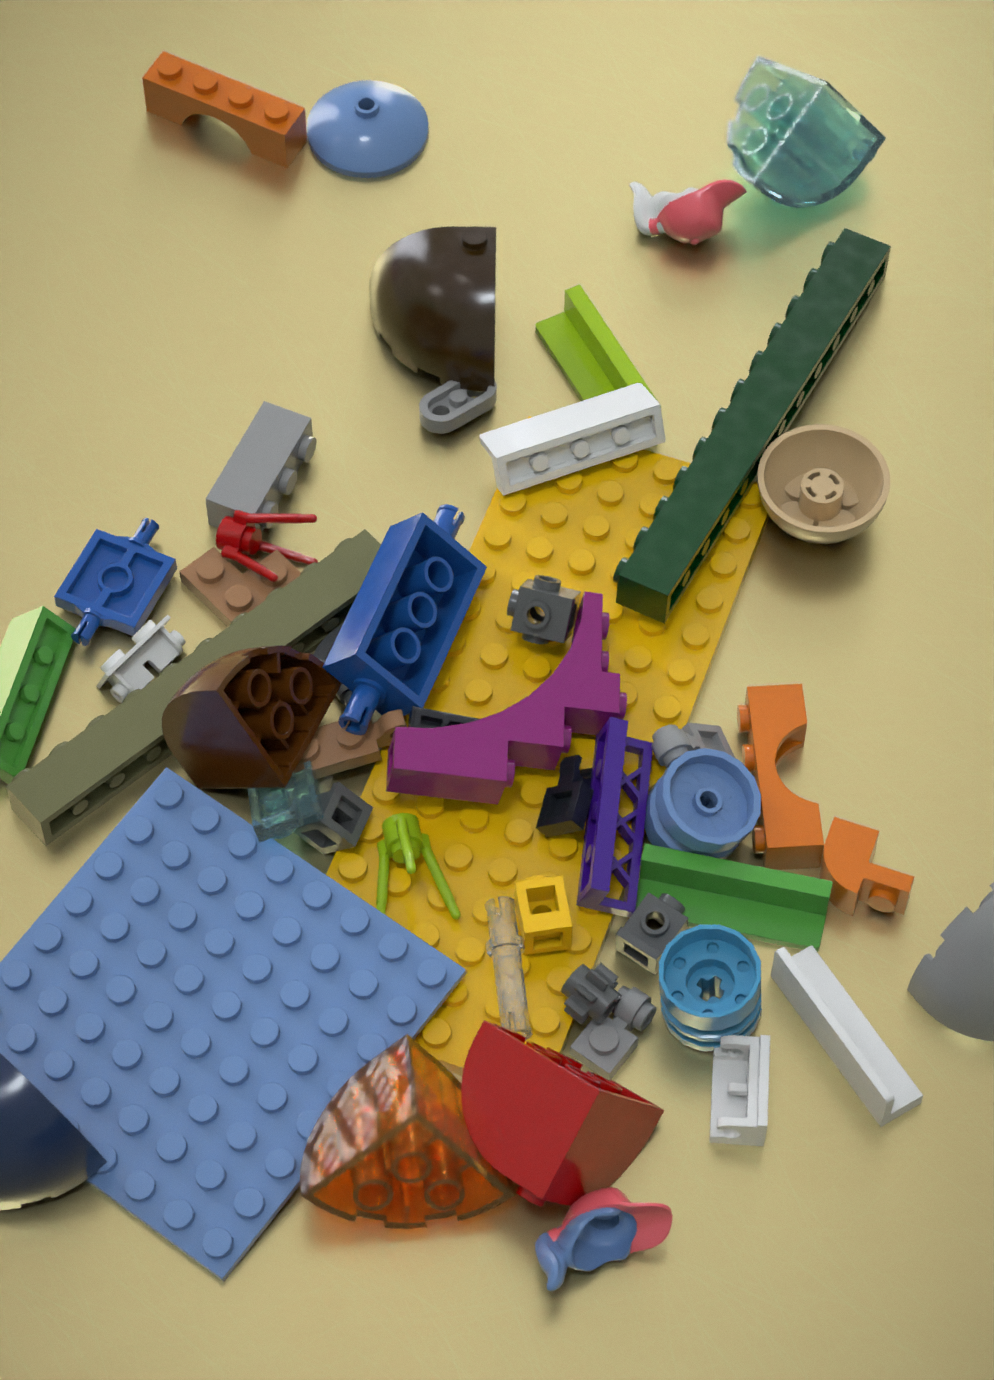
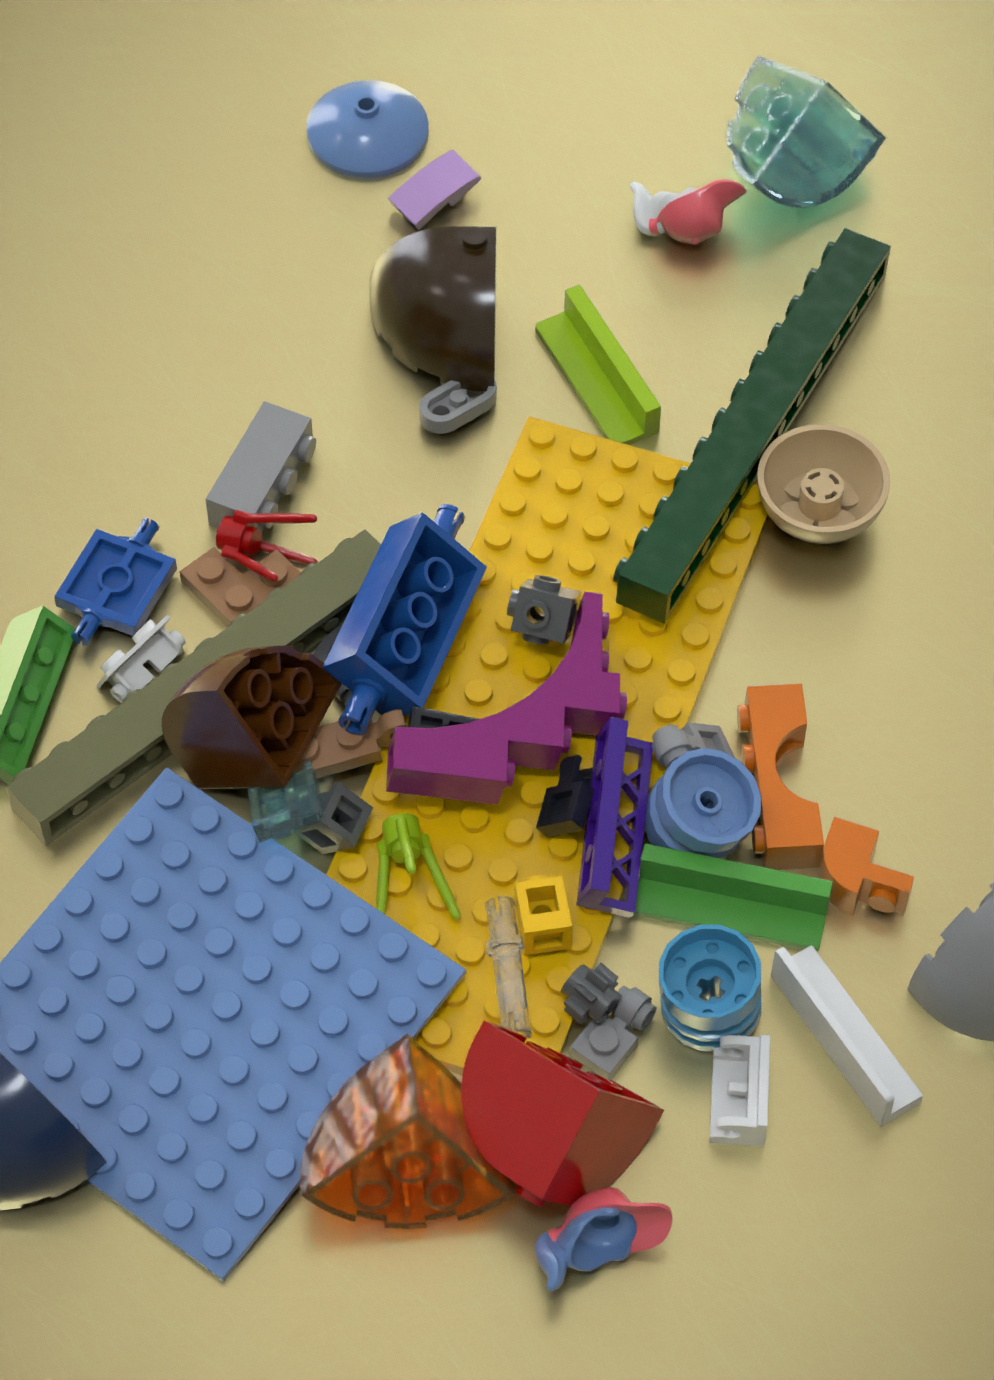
orange arch [142,51,307,168] -> none
white panel [479,383,666,496] -> none
dark grey brick [616,892,688,975] -> none
none -> lavender slope [388,149,482,231]

